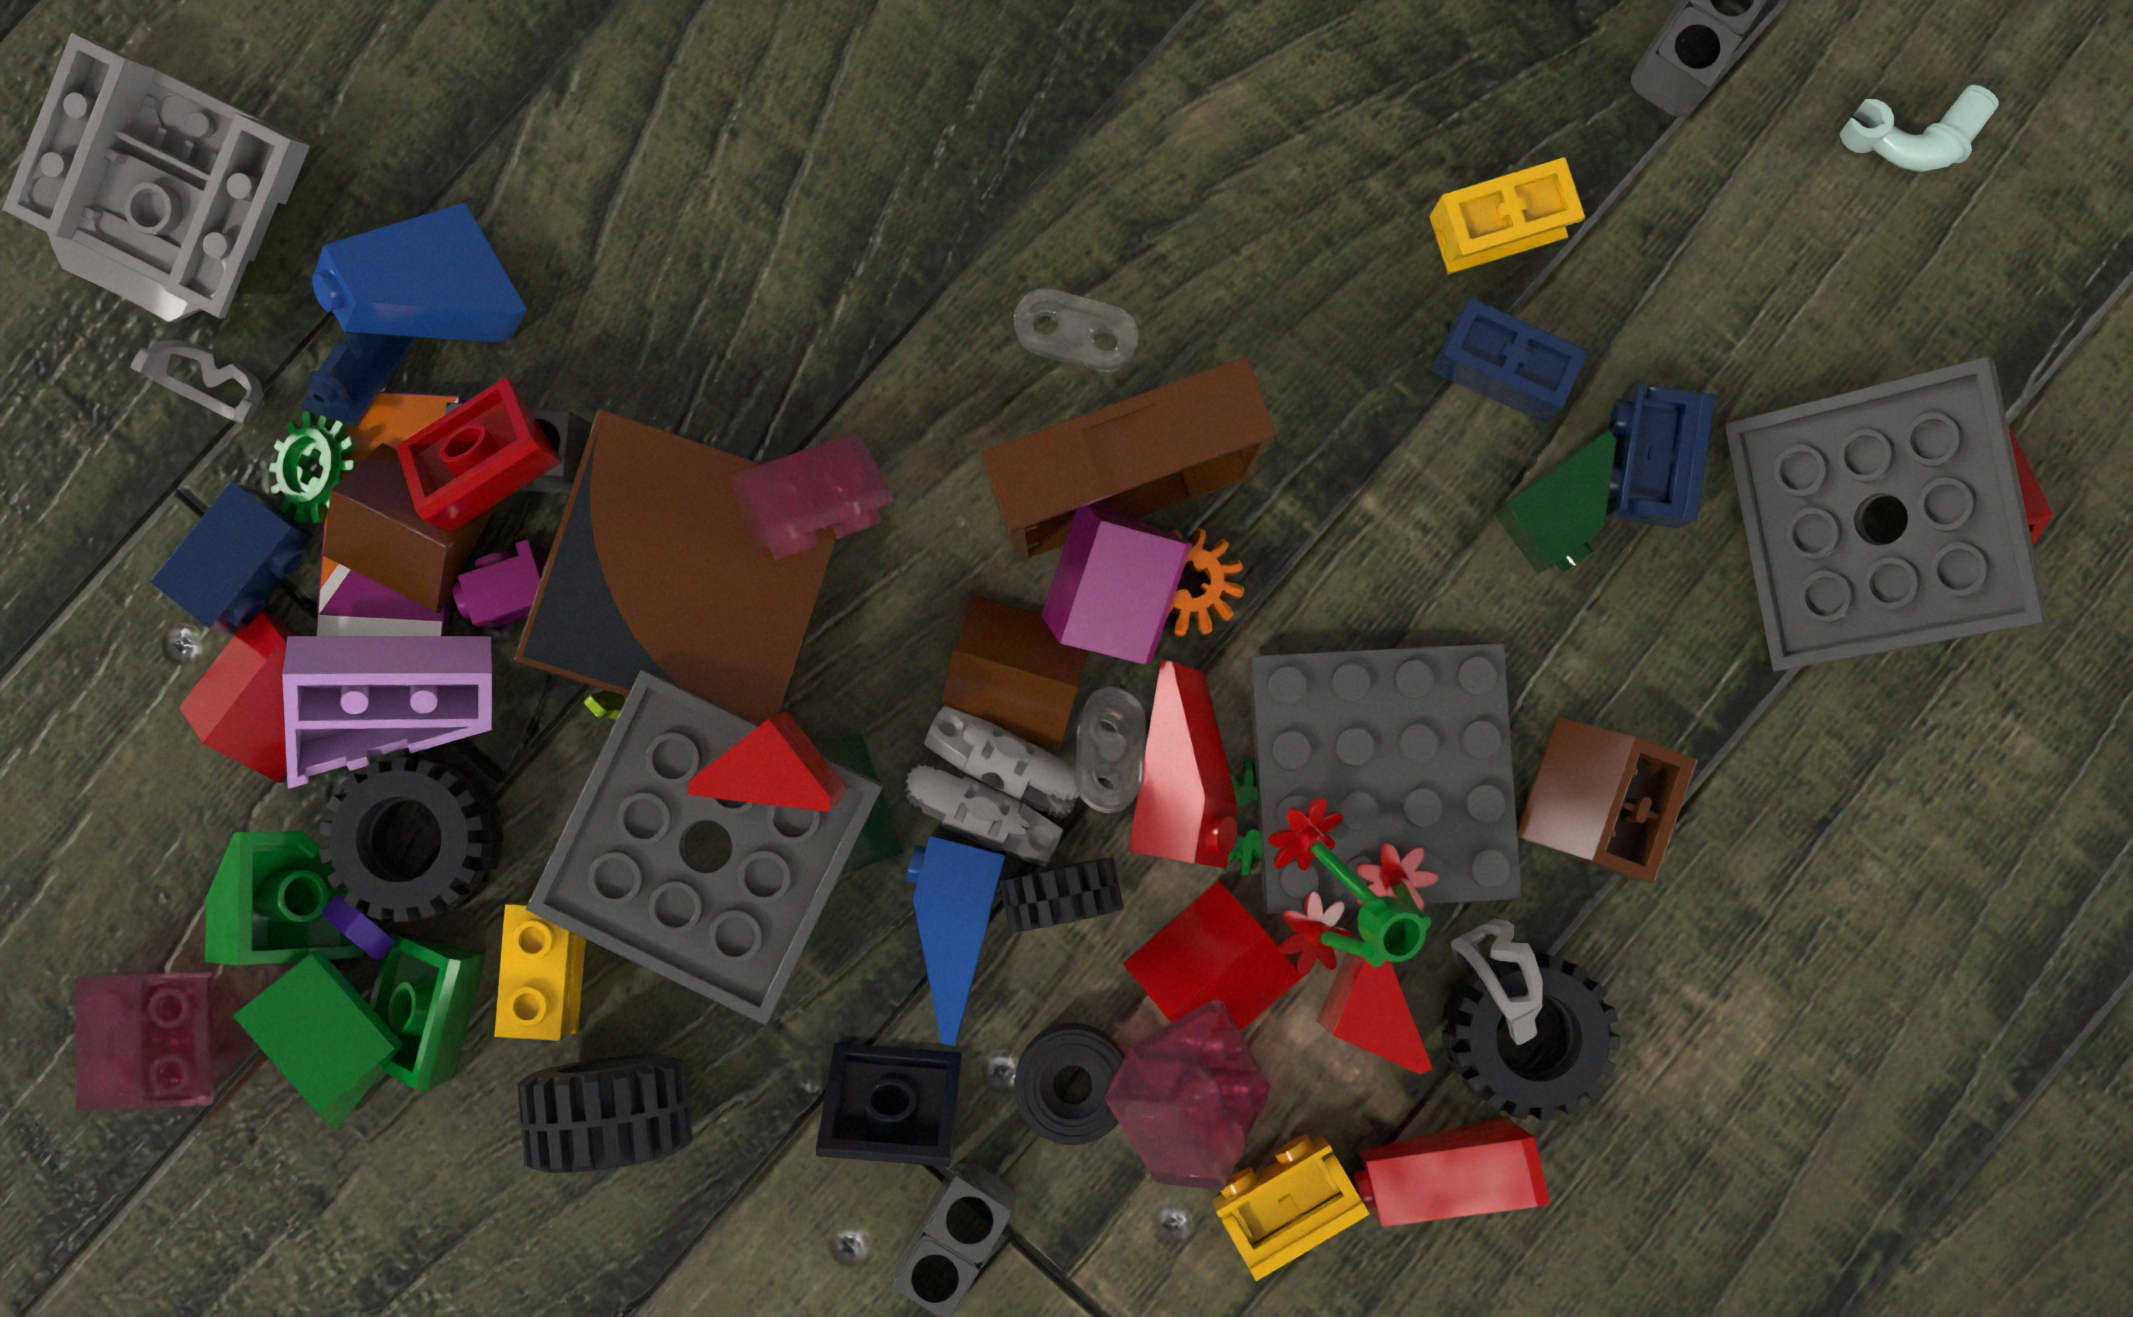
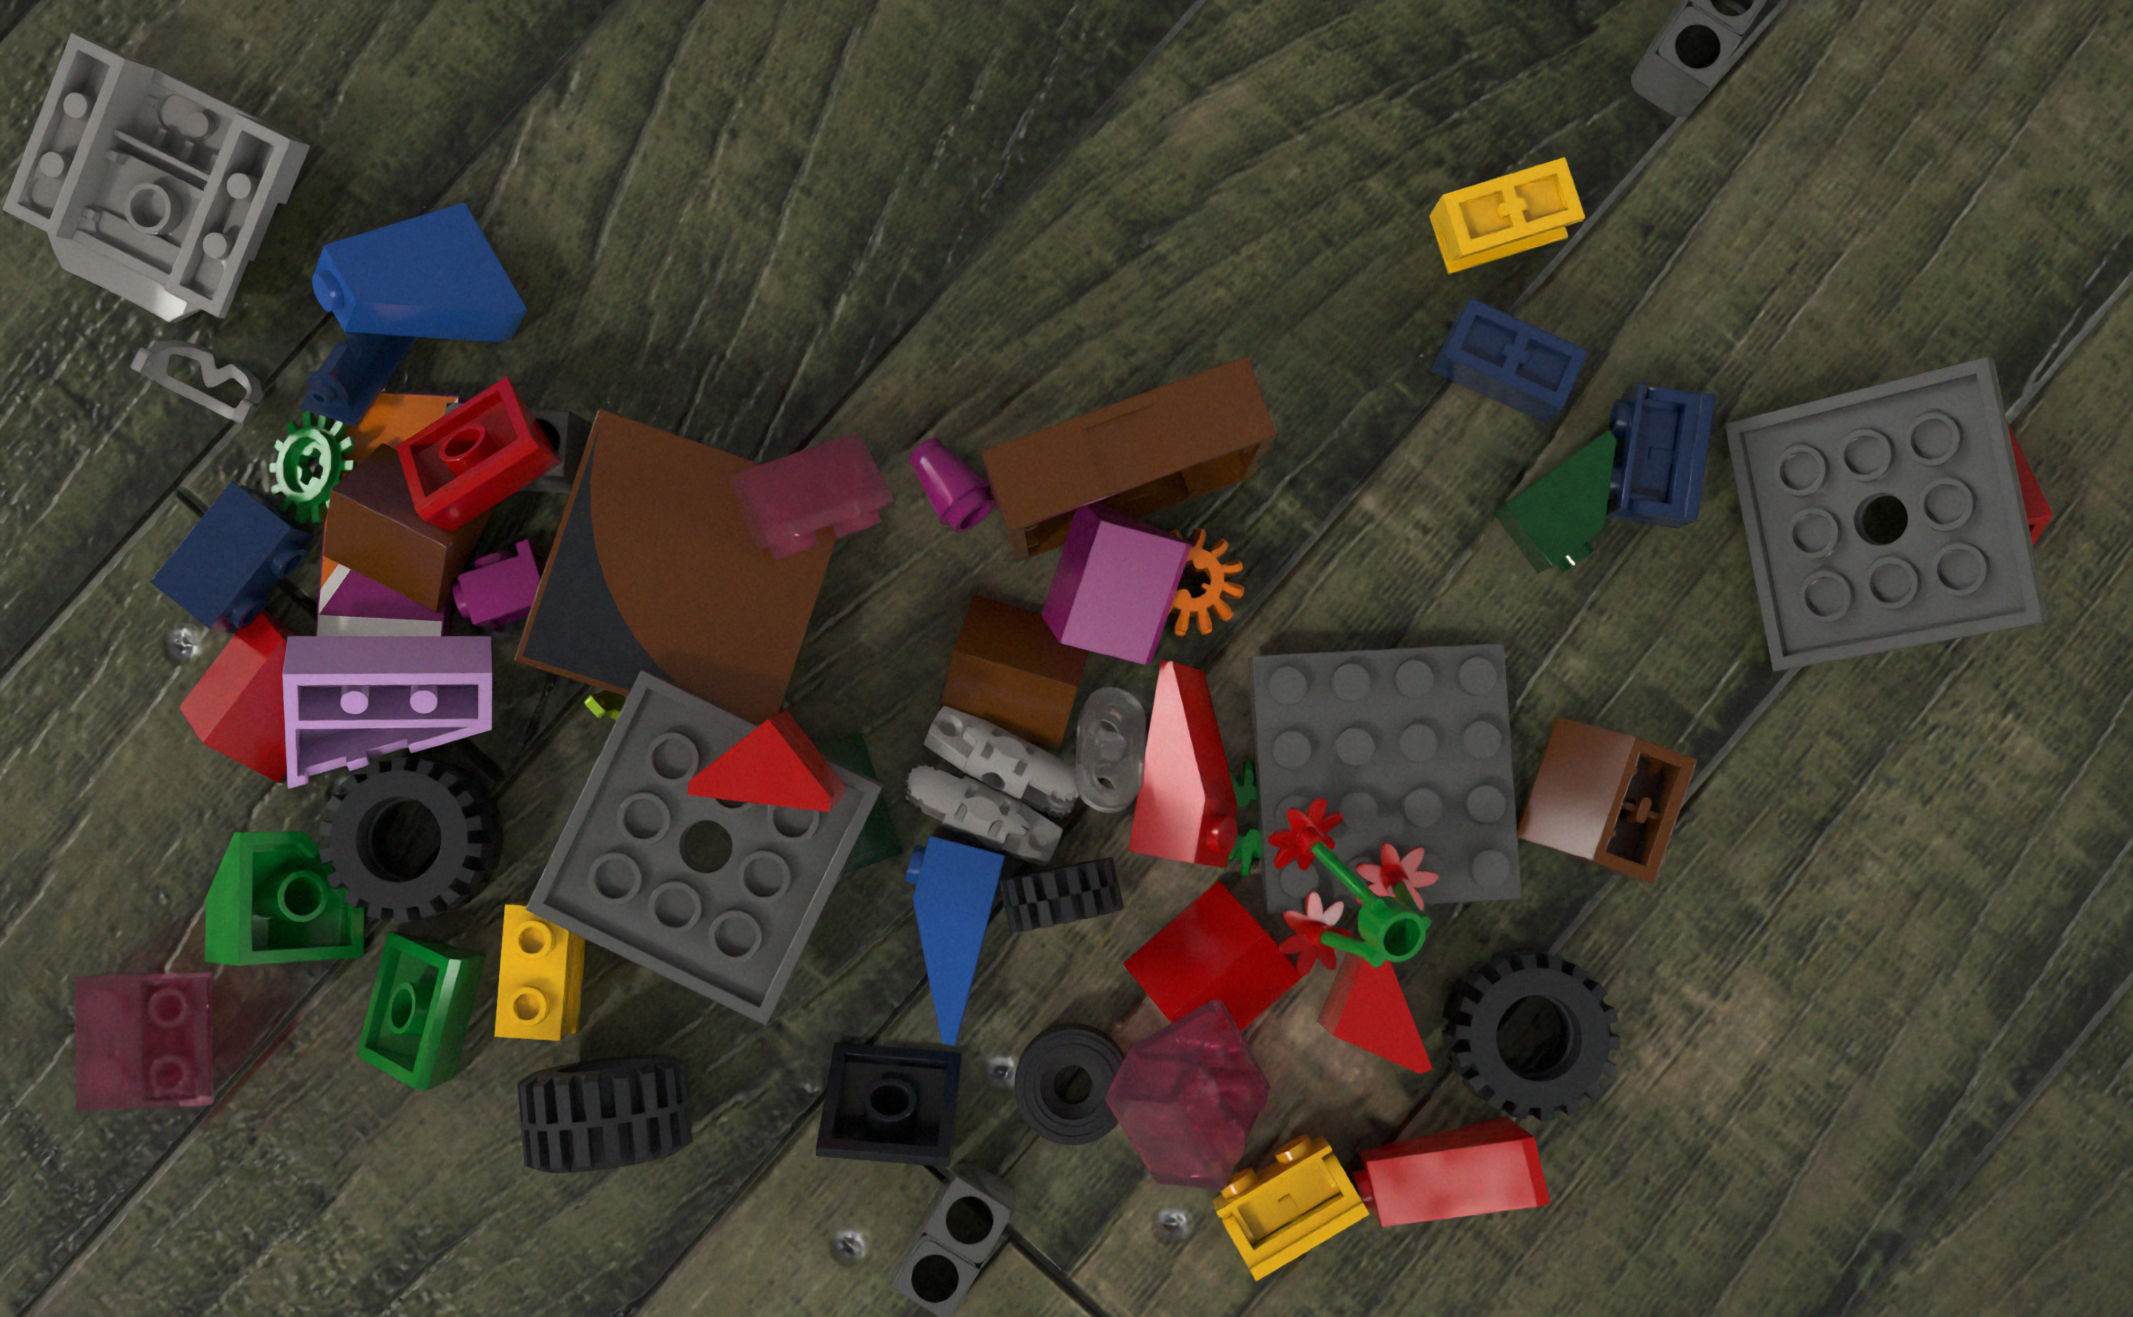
green slope [233,950,404,1129] -> none
dark purple tile [321,894,396,961] -> none
clear plate [1014,288,1138,372] -> none
light grey helmet [1450,919,1543,1045] -> none
light aqua piece [1839,85,1999,172] -> none
none -> magenta cone [908,437,996,533]

